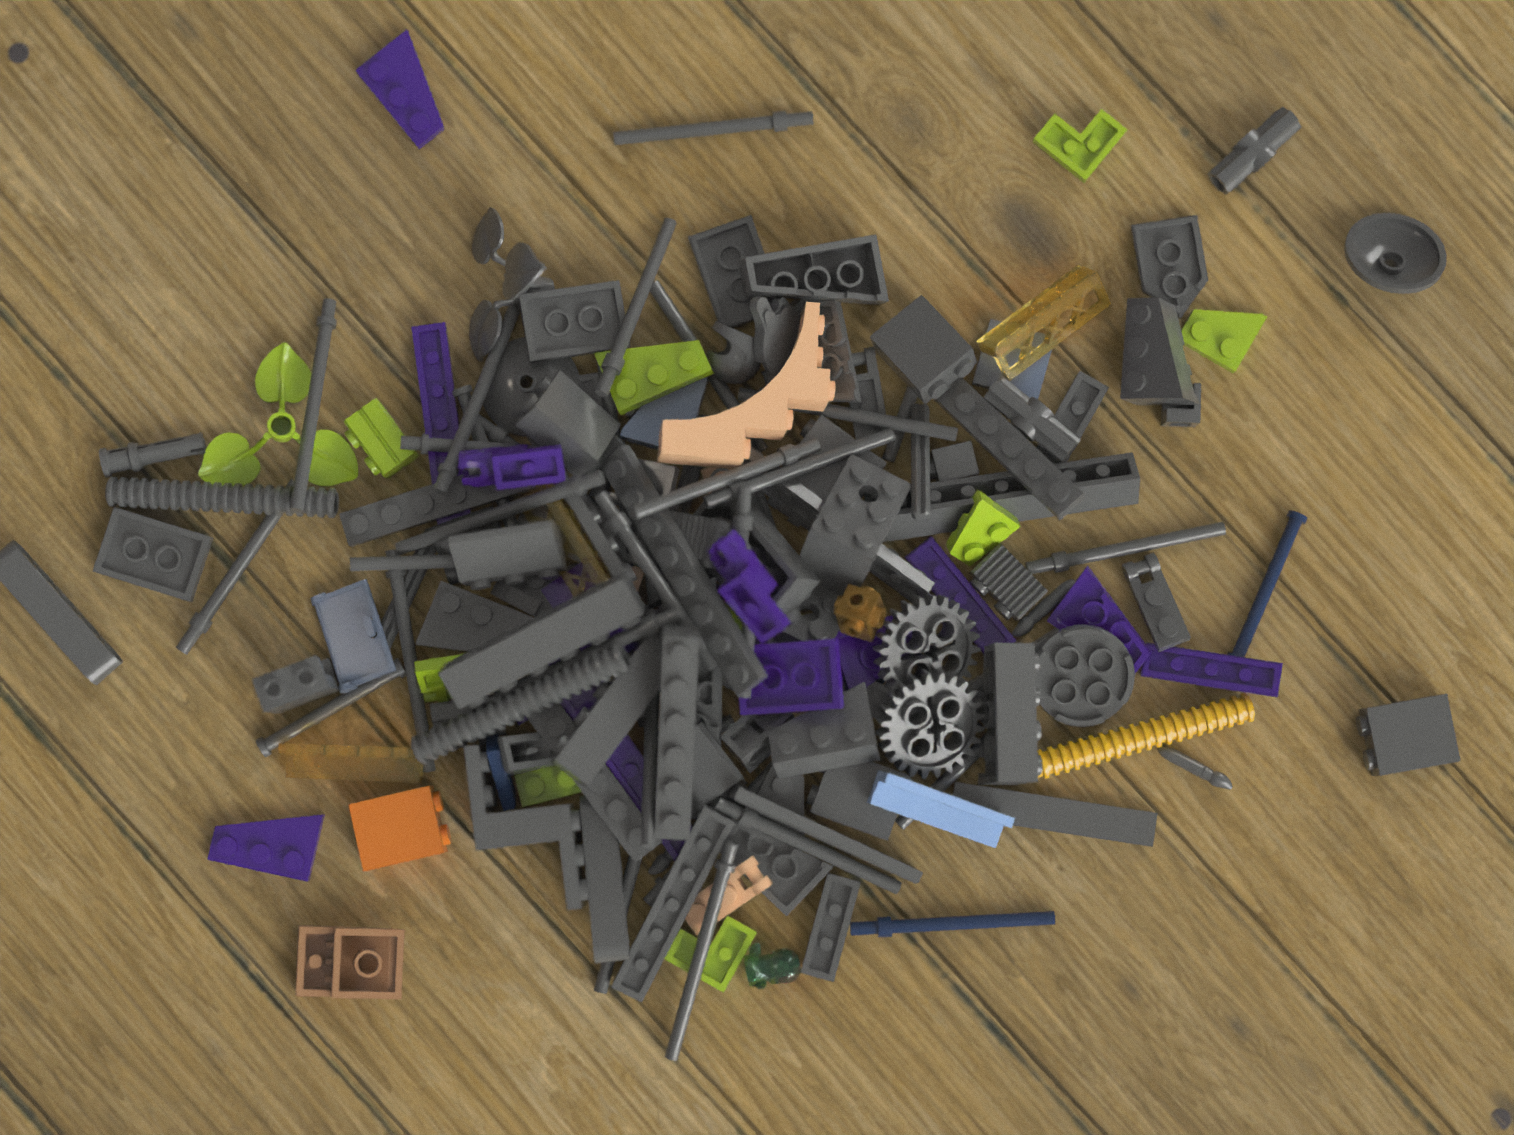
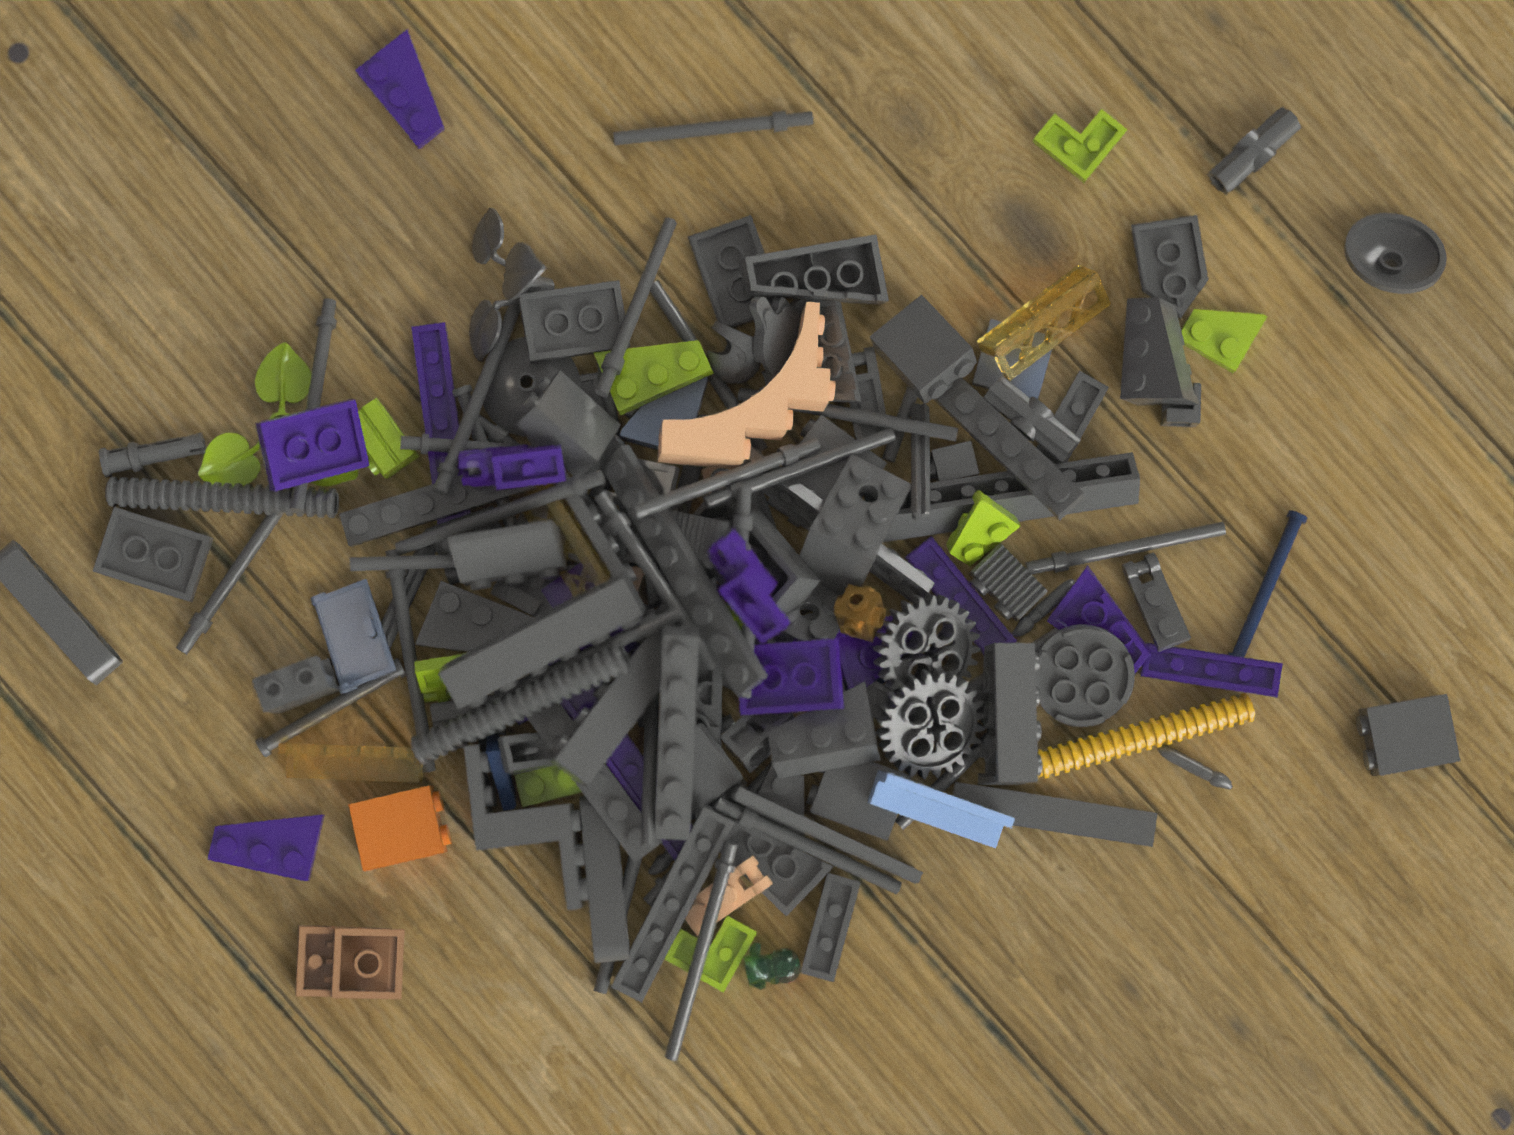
dark blue bar [850,911,1055,938] -> none
none -> dark purple plate [255,399,370,491]

